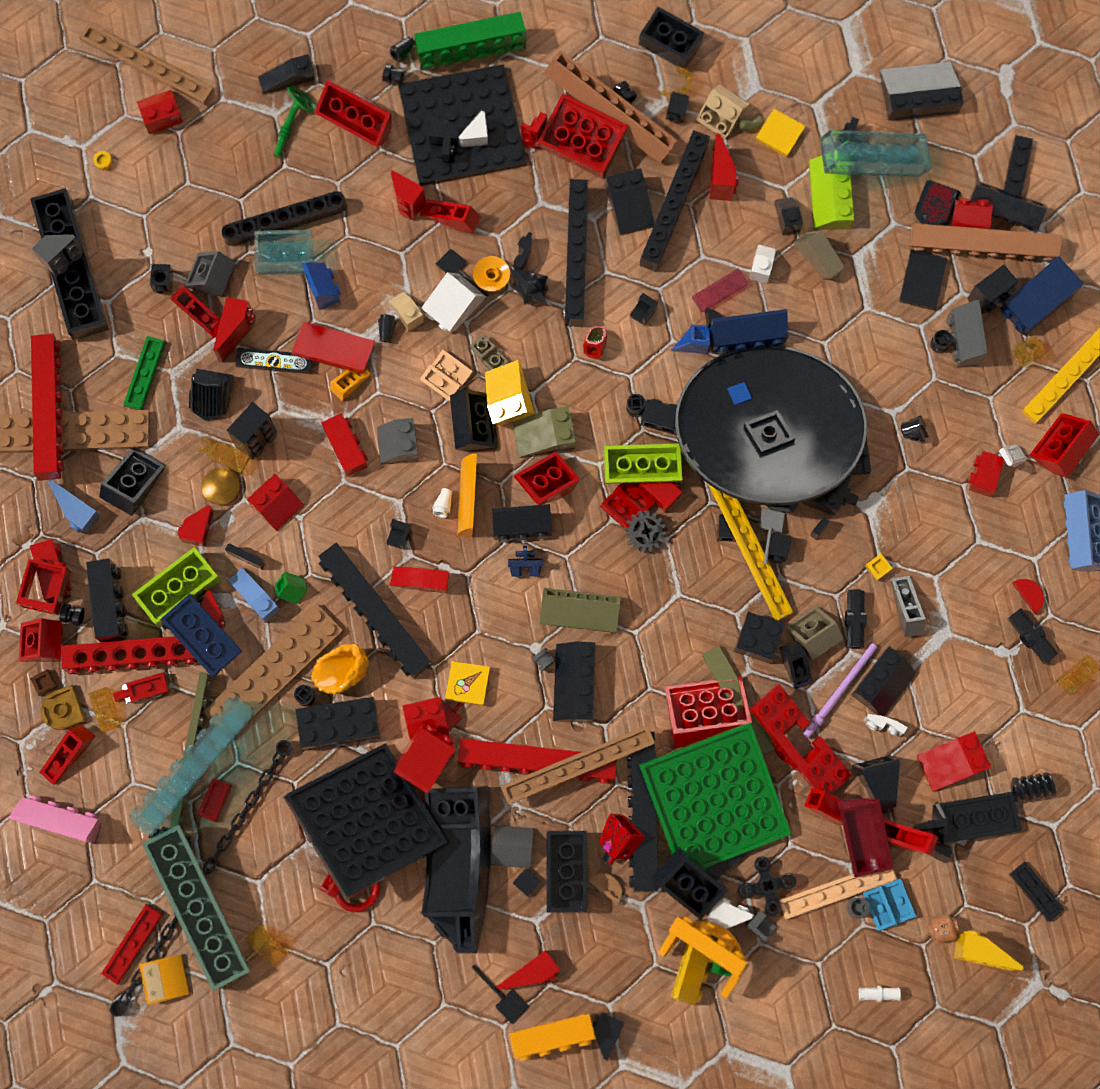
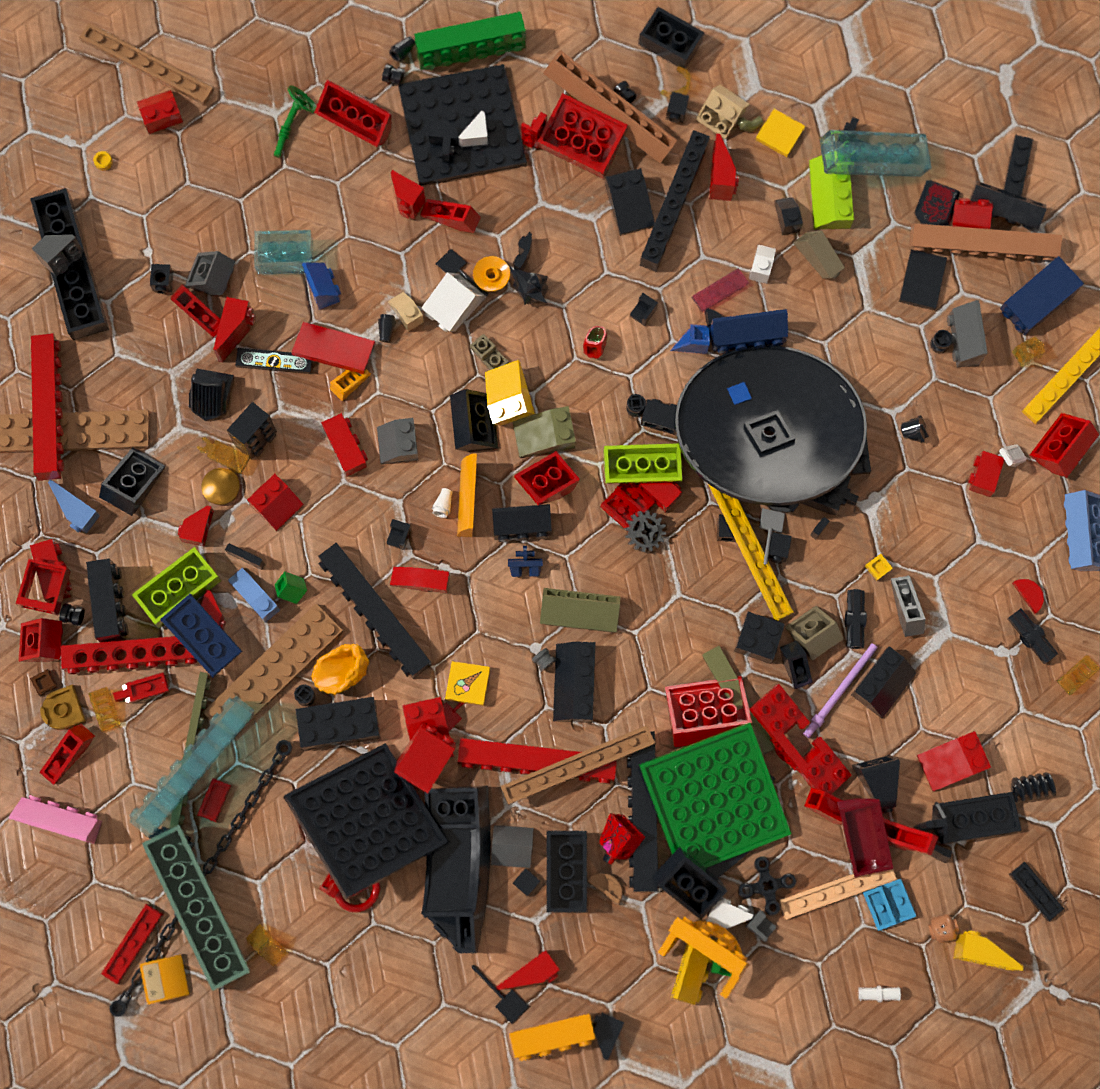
green tile [123,336,166,410] -> none
black beam [221,191,346,246] -> none
black slope [258,54,315,94] -> none
light nougat slope [420,350,474,401] -> none
black brick [564,179,588,327] -> none
dark grey wheel [846,897,870,918] -> none
white slope [863,714,907,736] -> none
black slope [879,62,964,121] -> none
black brick [967,265,1018,315] -> none

